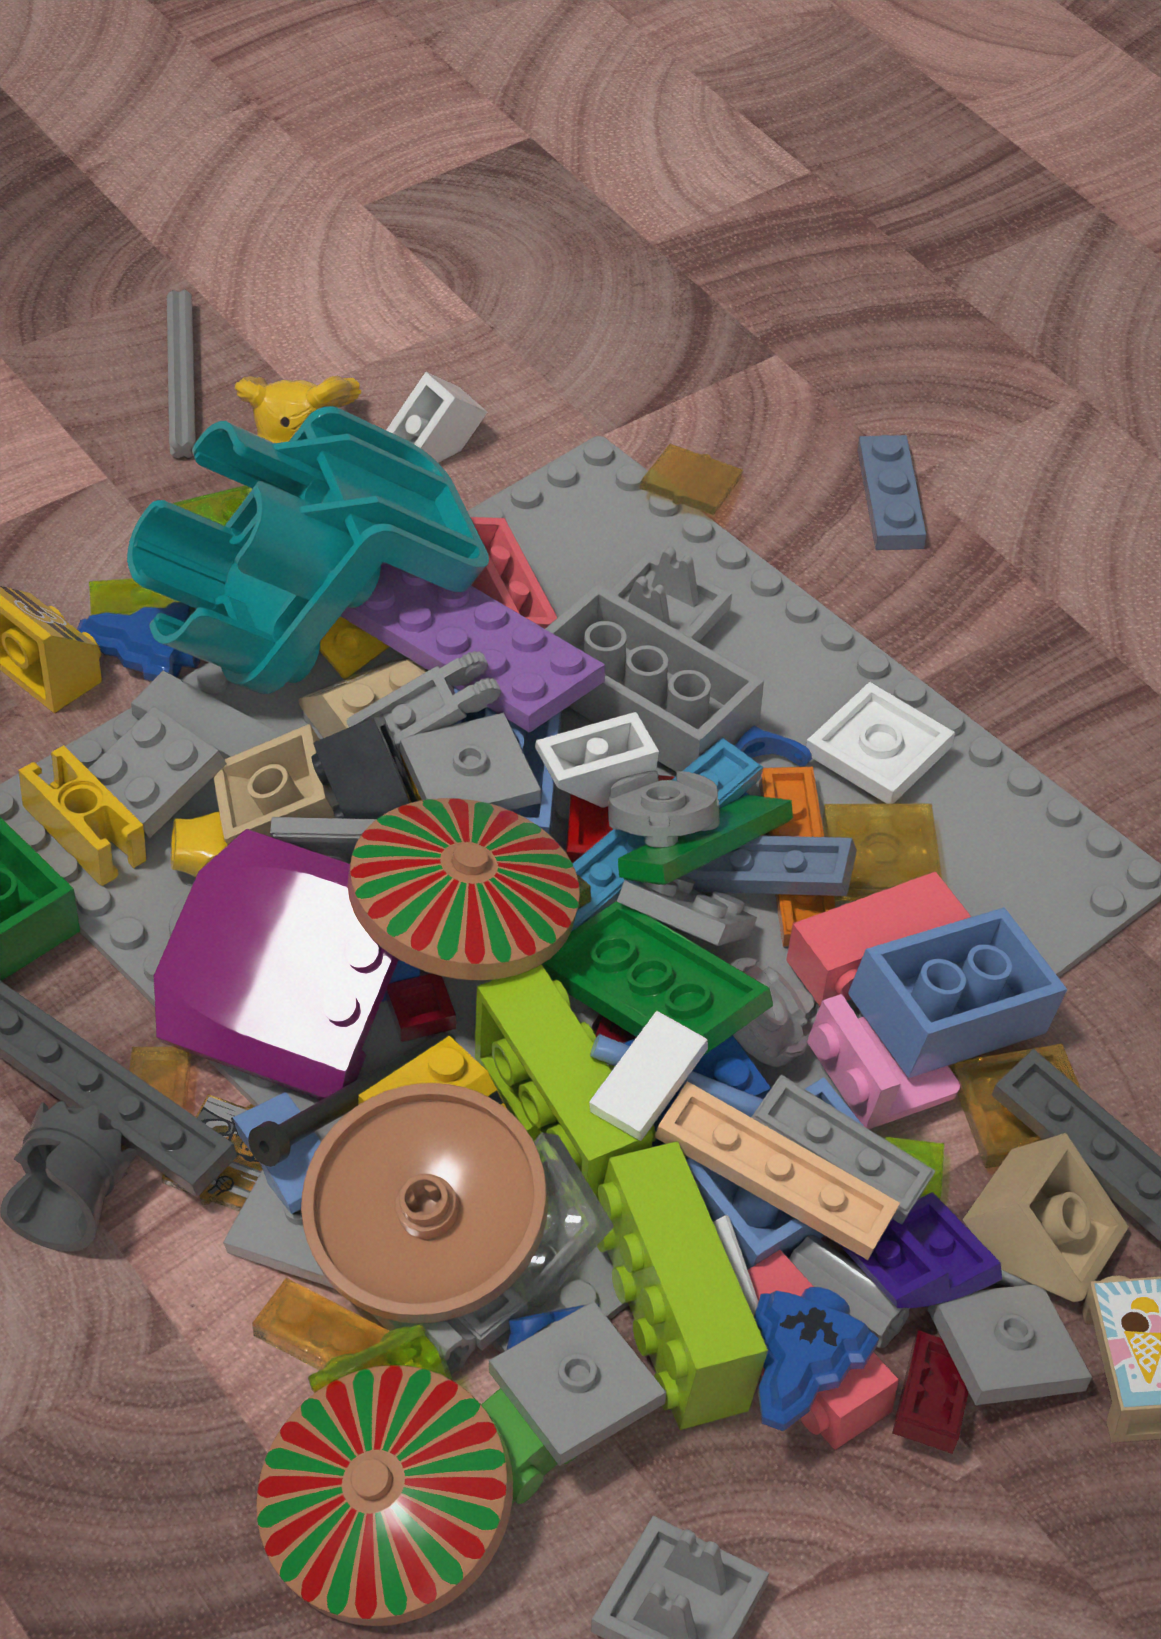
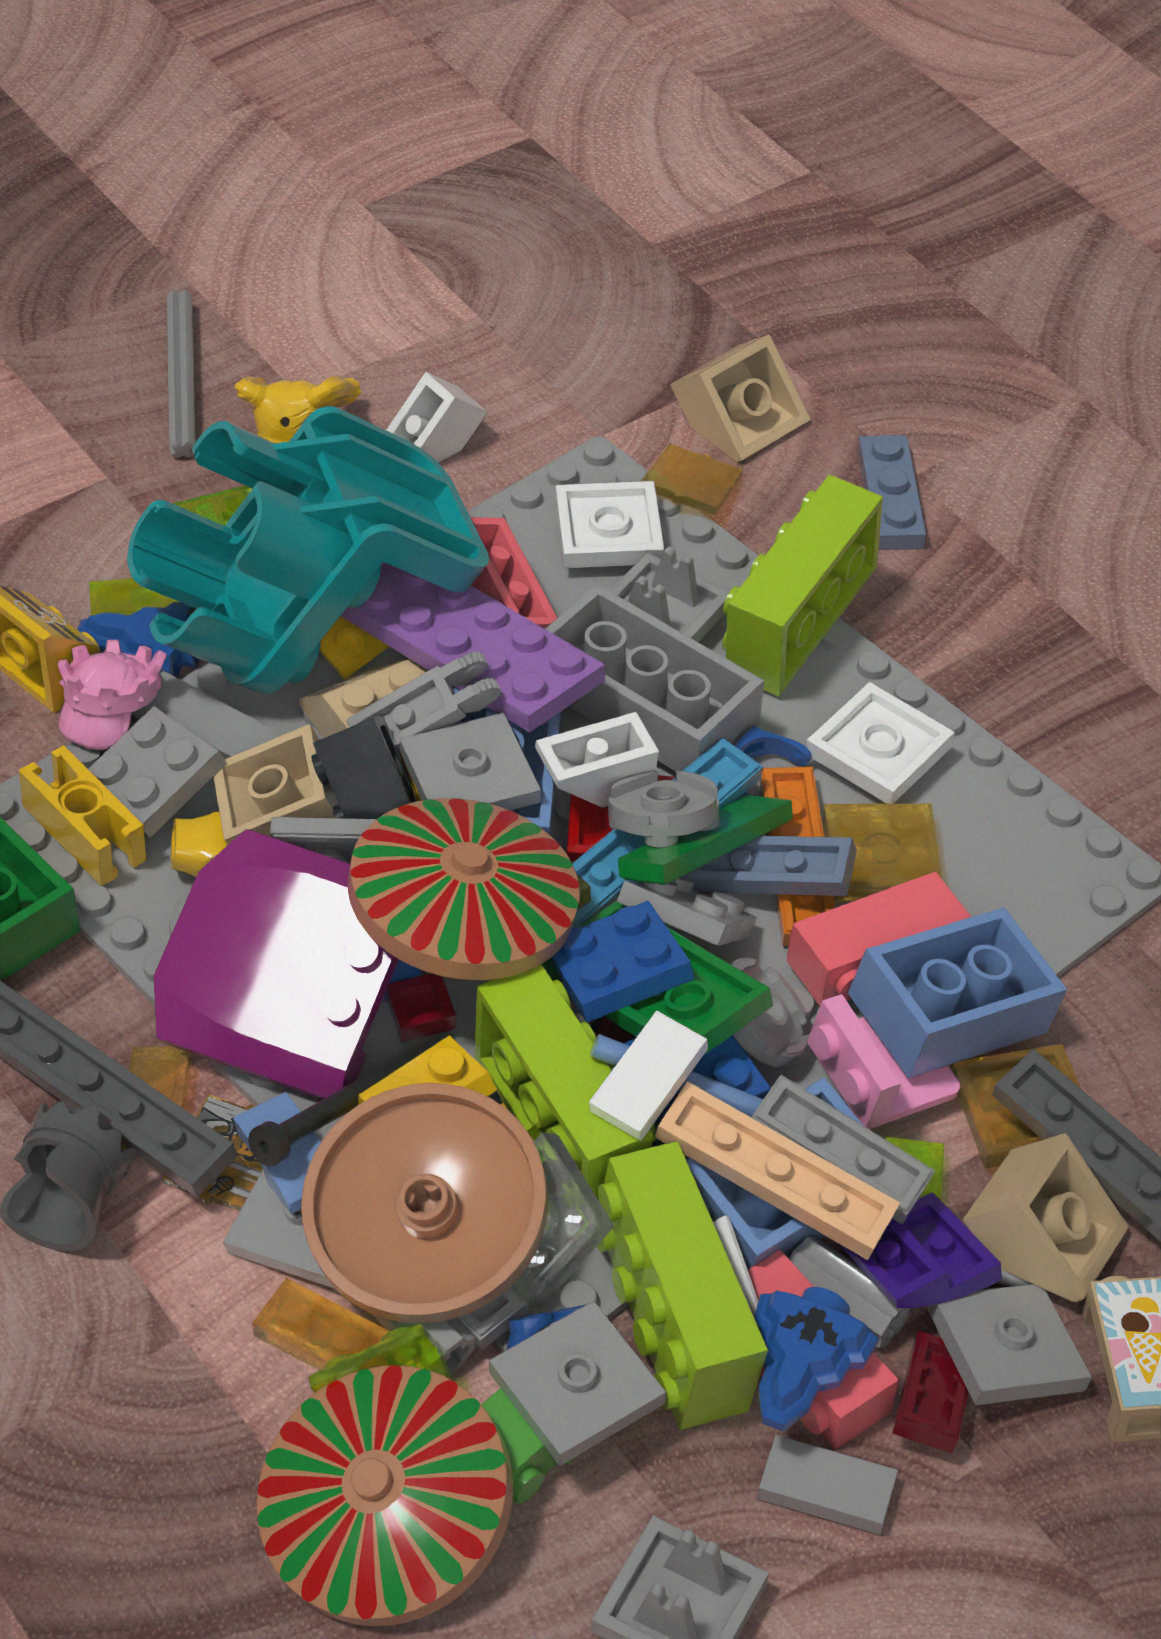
none -> bright pink hair [58,640,167,750]
none -> blue plate [549,900,694,1022]
none -> white plate [555,481,664,568]
none -> tan slope [670,334,811,462]
none -> lime brick [722,474,883,697]
none -> light grey tile [757,1434,898,1535]

